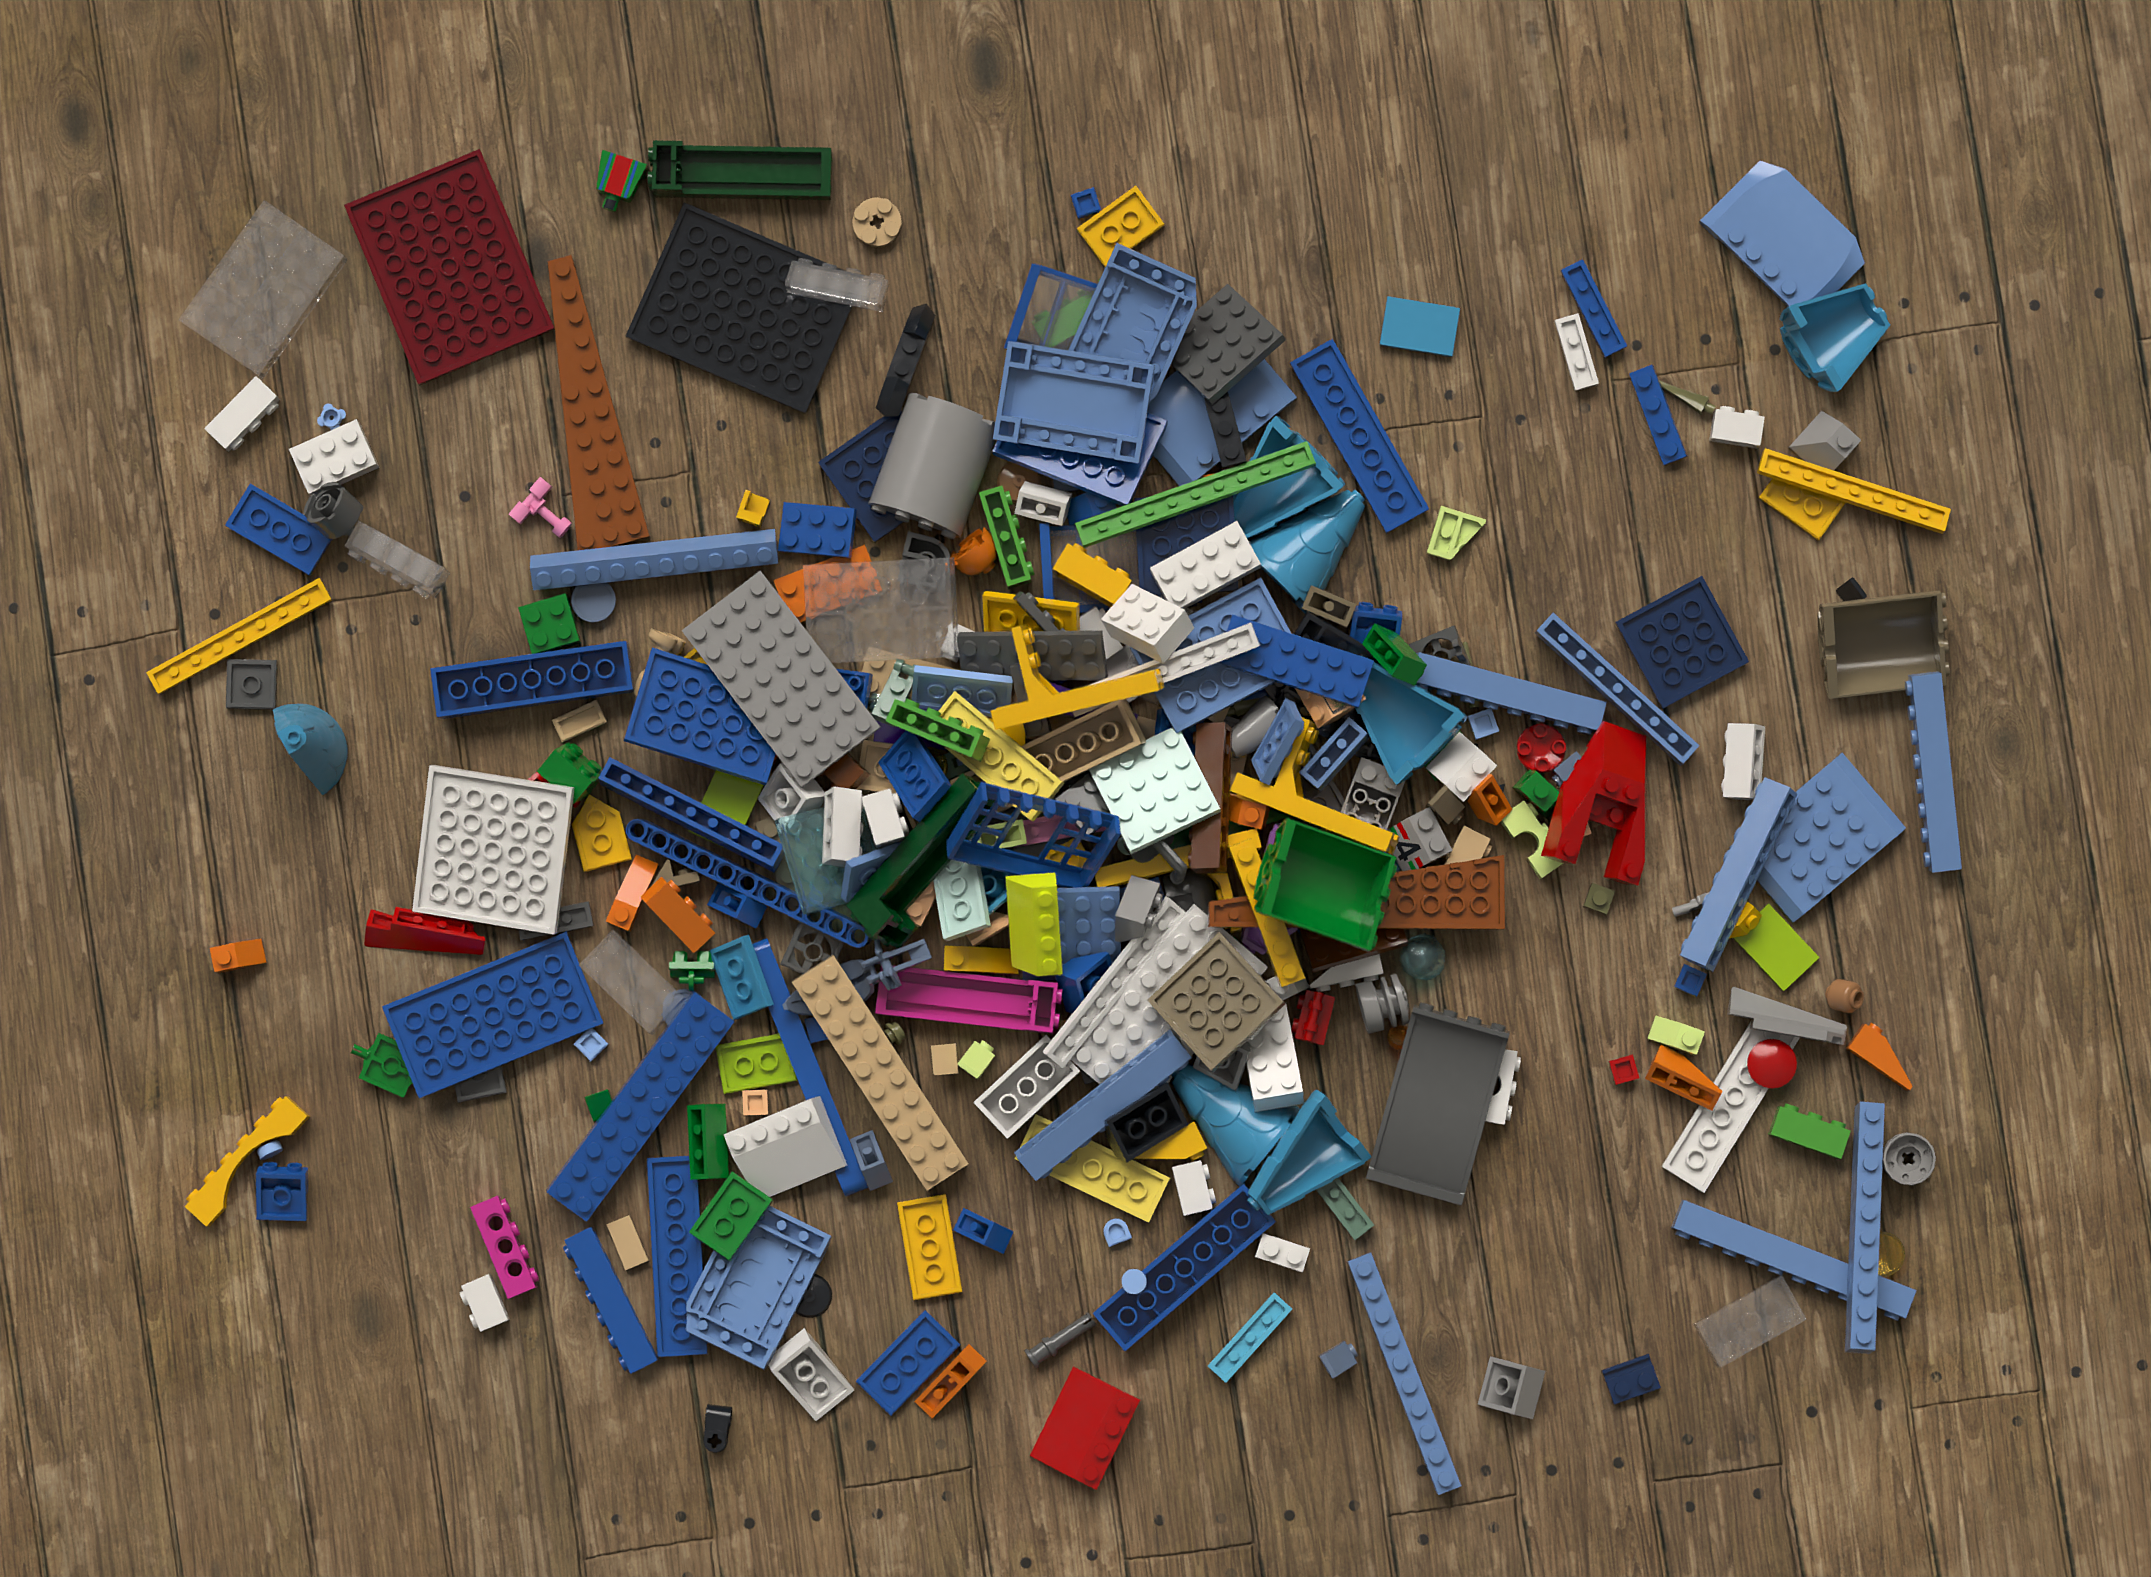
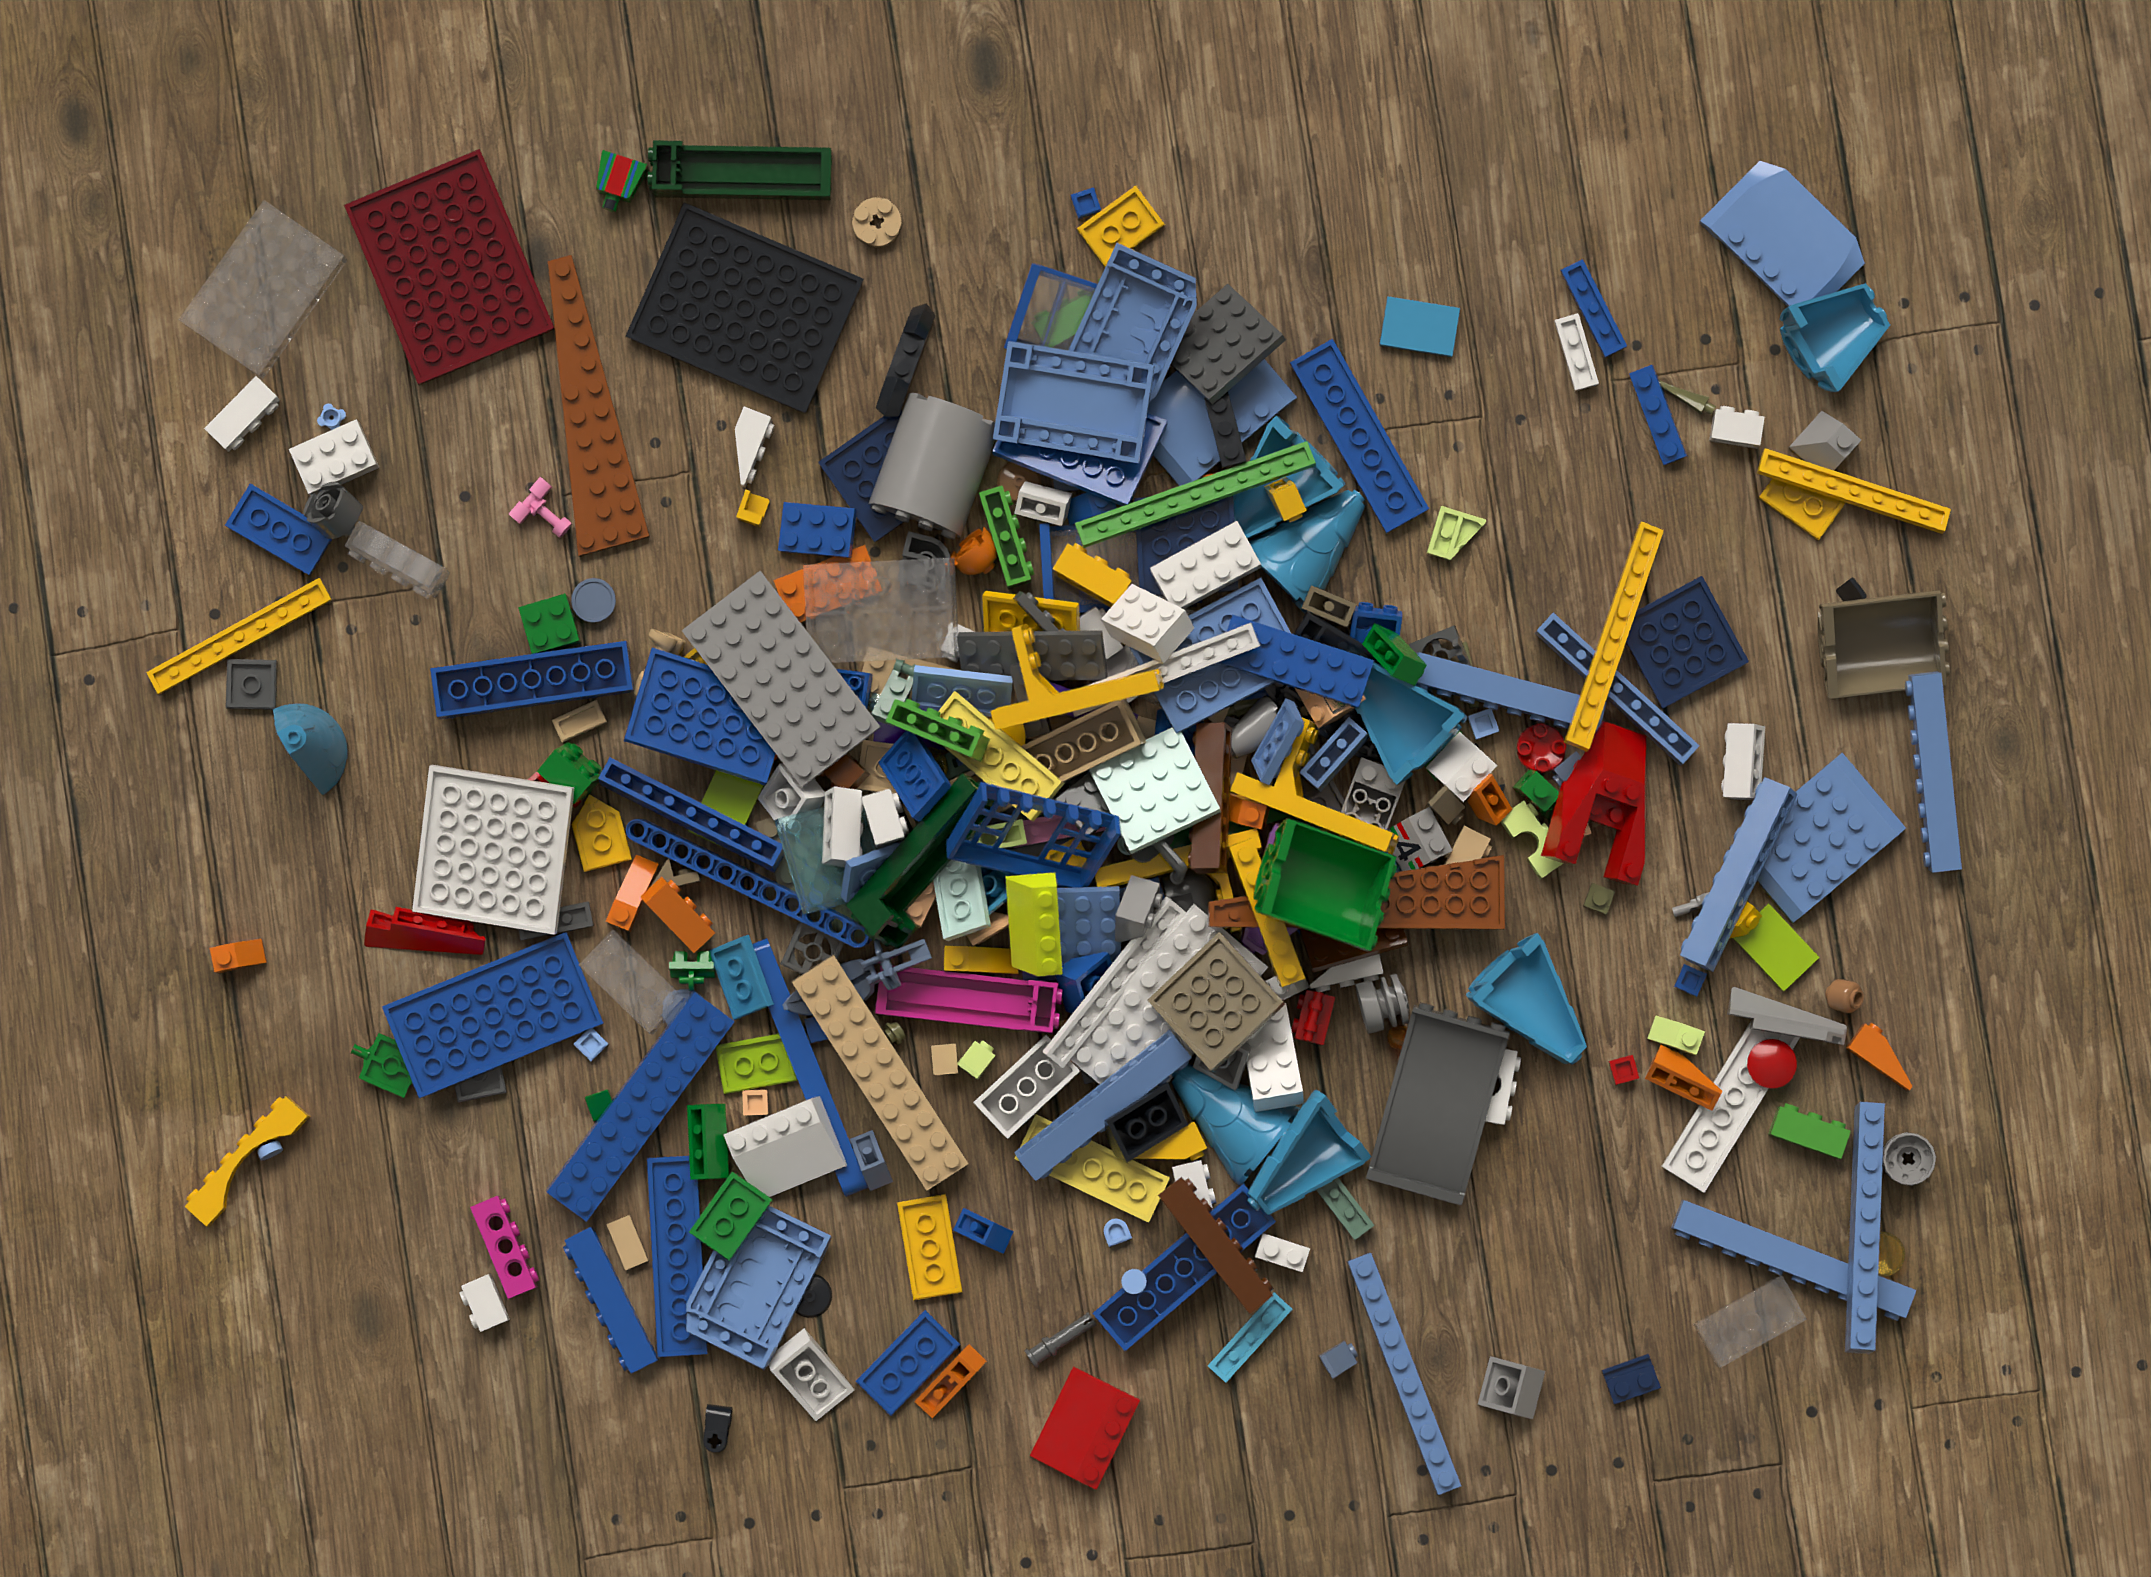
blue plate [256,1162,308,1221] -> none
medium blue brick [530,529,778,590] -> none
blue slope [707,883,767,928] -> none
clear slope [785,258,889,312] -> none
clear light blue hair [1400,933,1445,980] -> none
none -> white slope [735,407,775,488]
none -> reddish brown brick [1158,1177,1274,1314]
none -> yellow slope [1264,477,1307,522]
none -> dark azure cone [1466,933,1587,1065]
none -> yellow plate [1564,521,1664,752]

